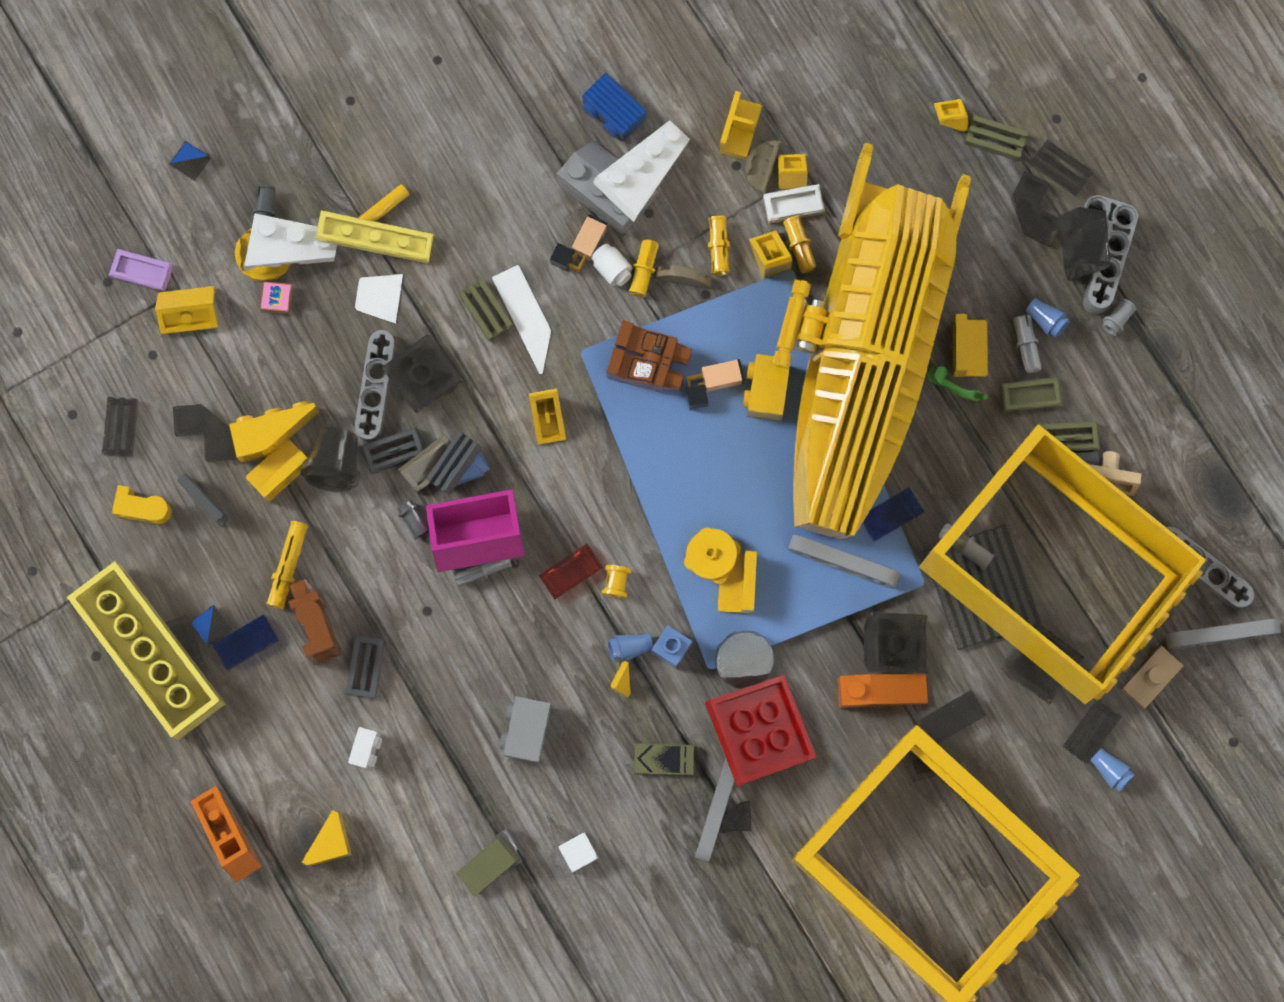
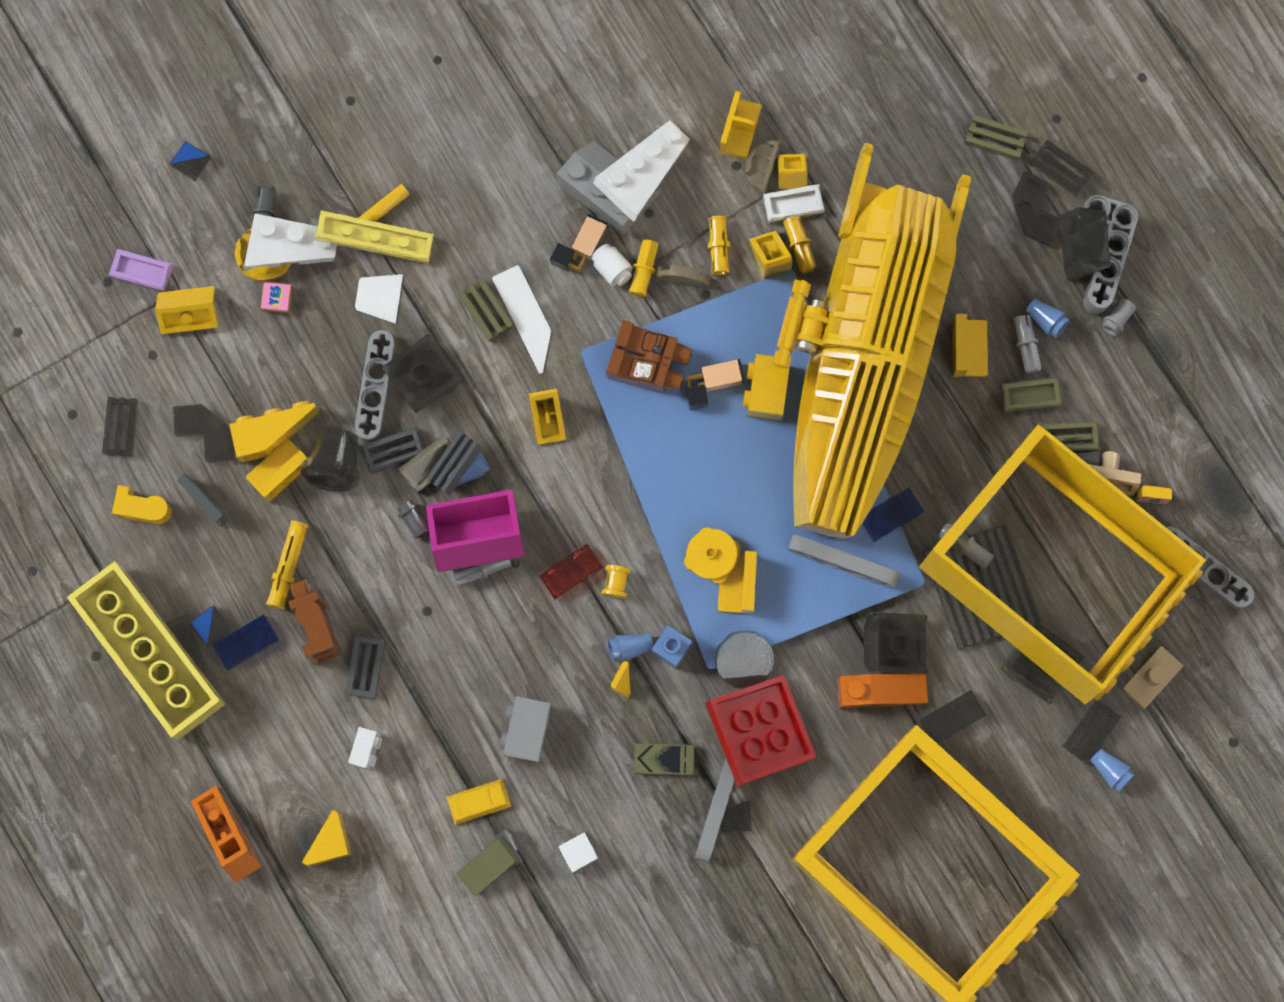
blue brick [582,73,647,141] -> none
bright green piece [927,365,988,401] -> none
yellow slope [934,99,968,132] -> none
light grey beam [1165,619,1281,650] -> none
none -> yellow tile [446,778,512,825]
none -> yellow tile [1136,485,1172,505]

